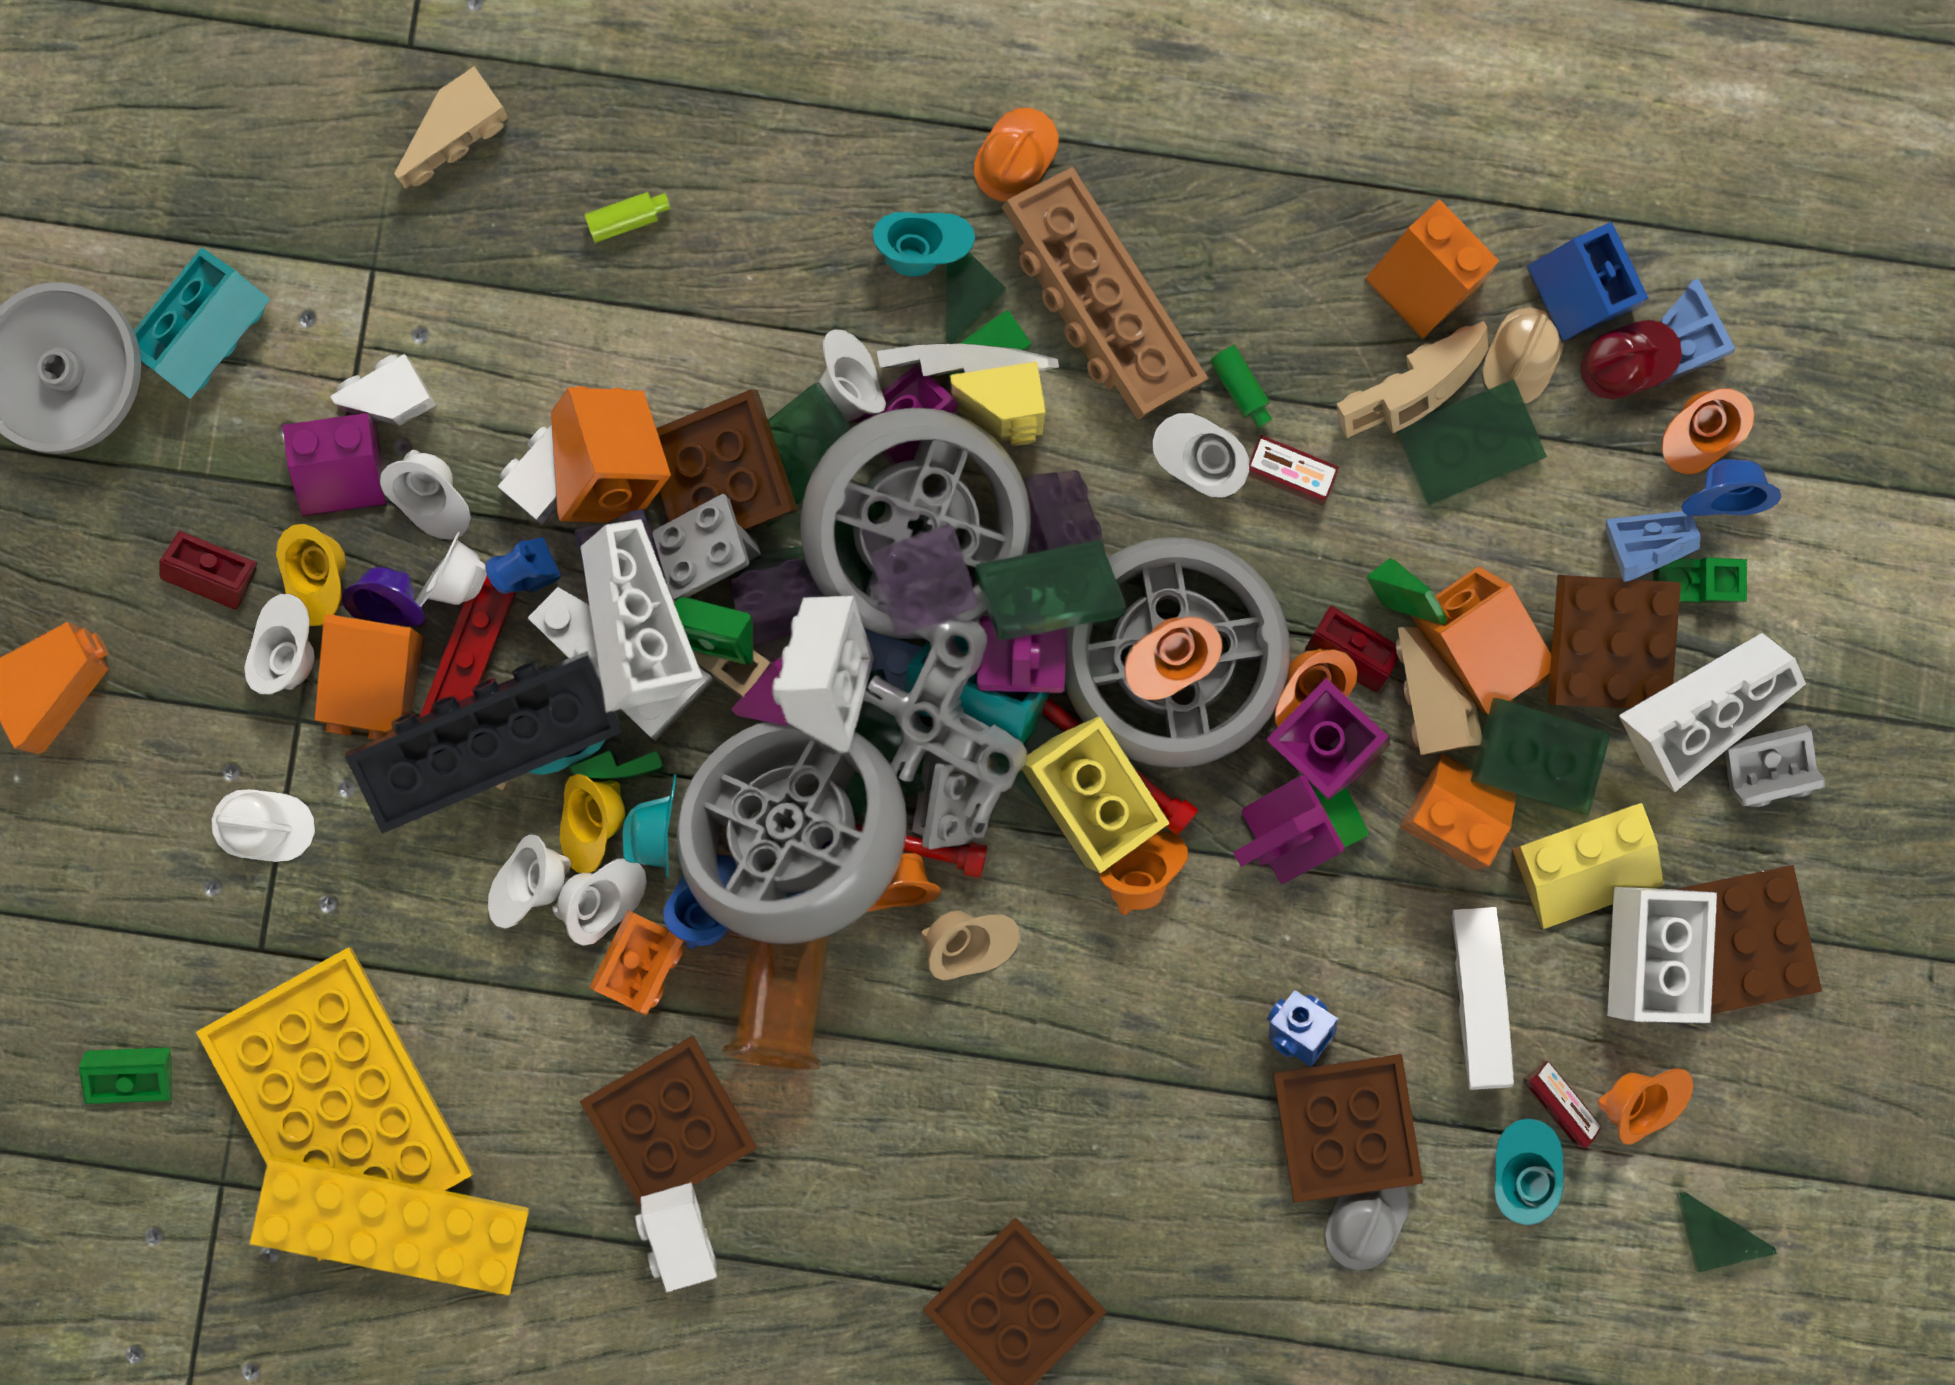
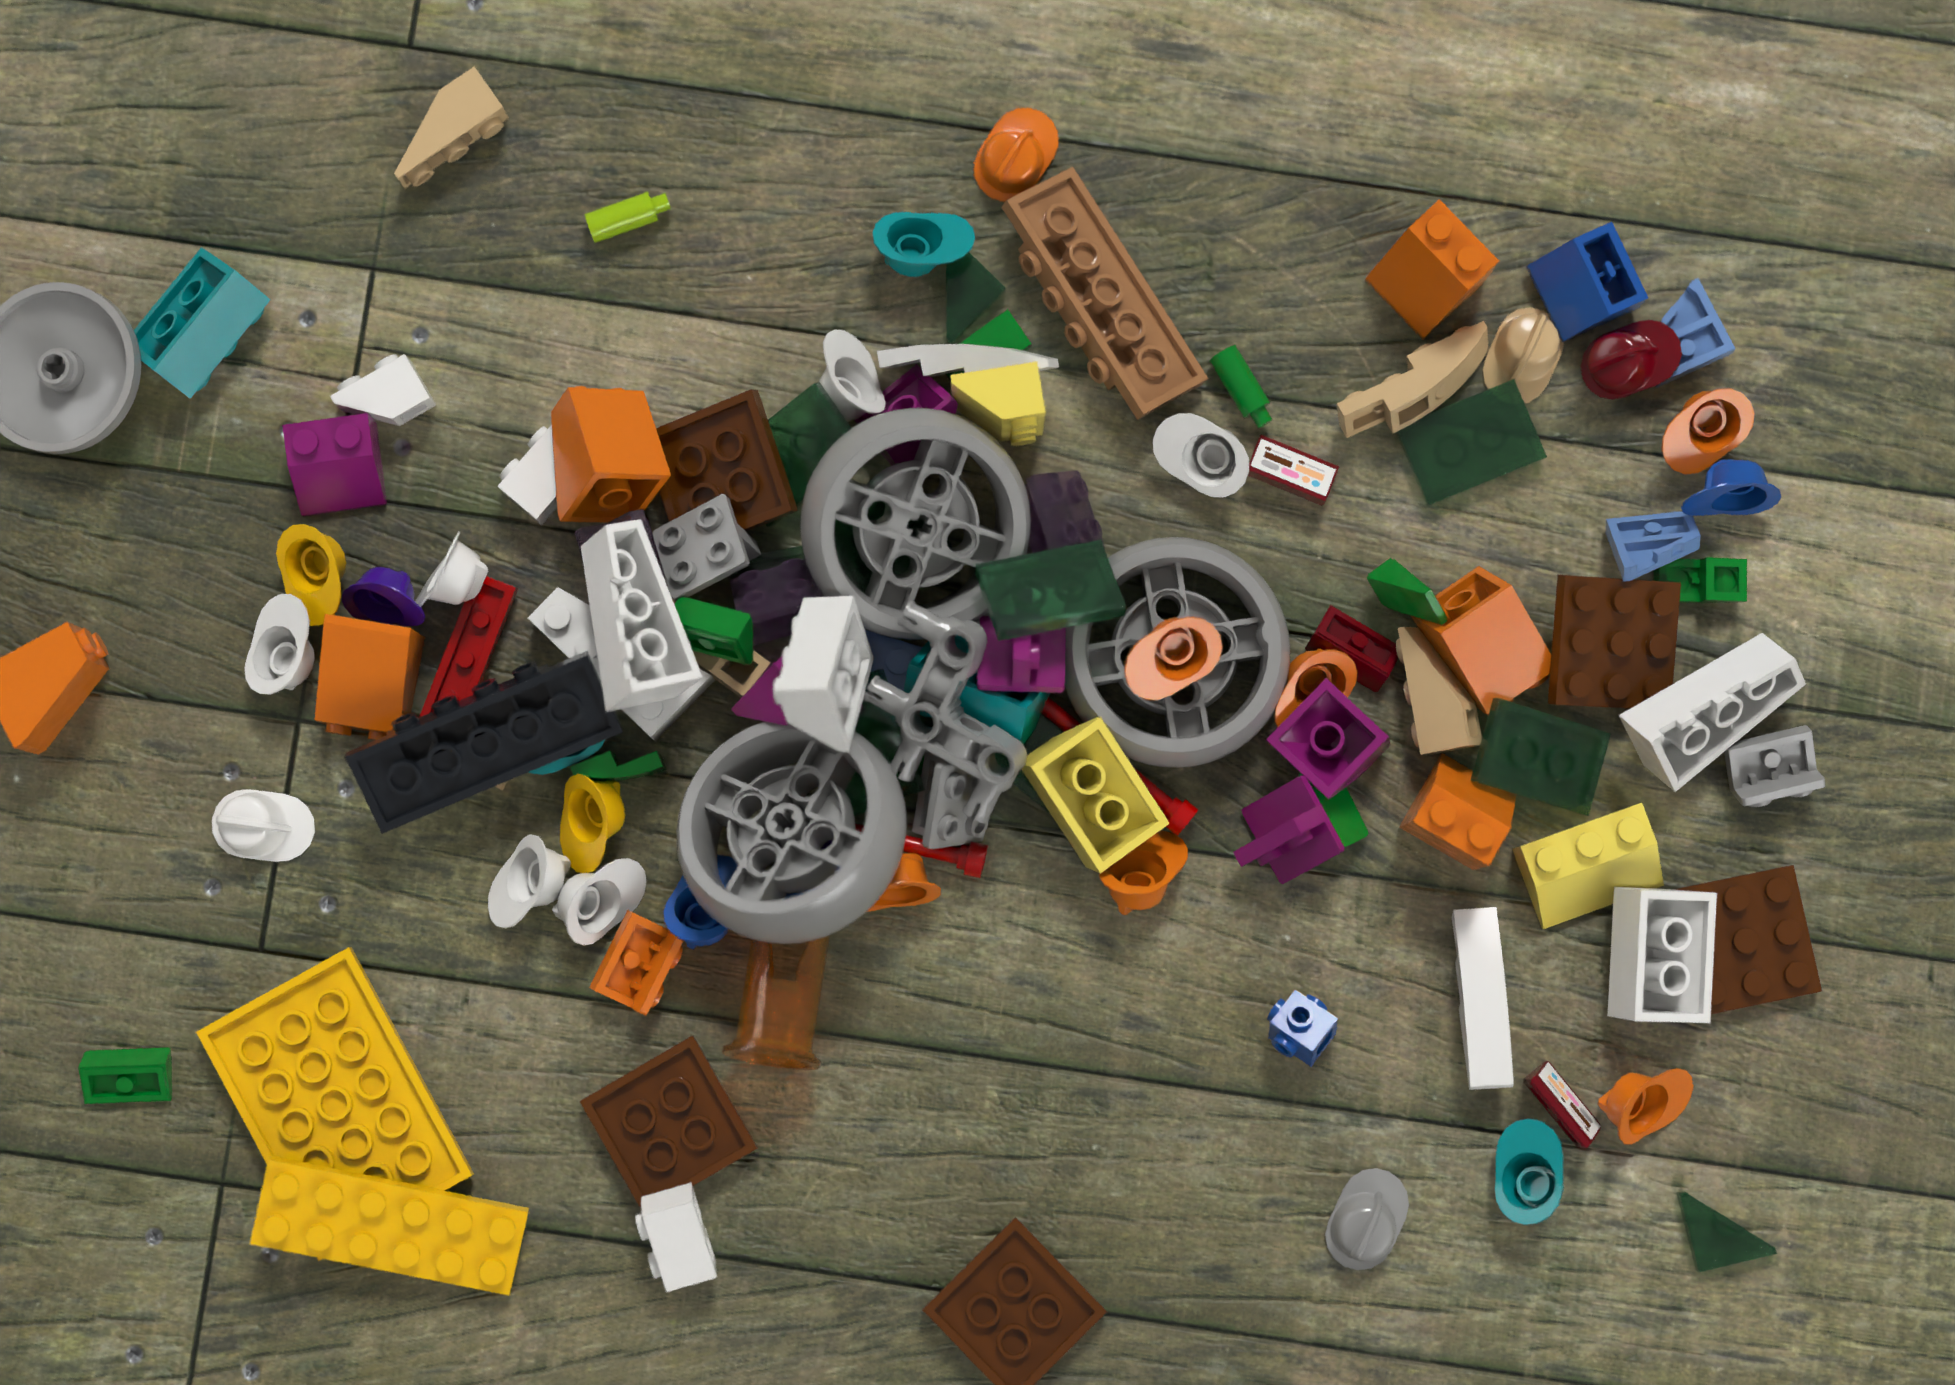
dark red slope [159,530,257,610] -> none
white piece [380,450,471,540] -> none
blue piece [485,537,561,594] -> none
teal piece [622,774,676,878] -> none
clear purple bracket [869,525,978,635] -> none
tan piece [921,910,1020,980] -> none
reddish brown plate [1272,1054,1423,1203] -> none

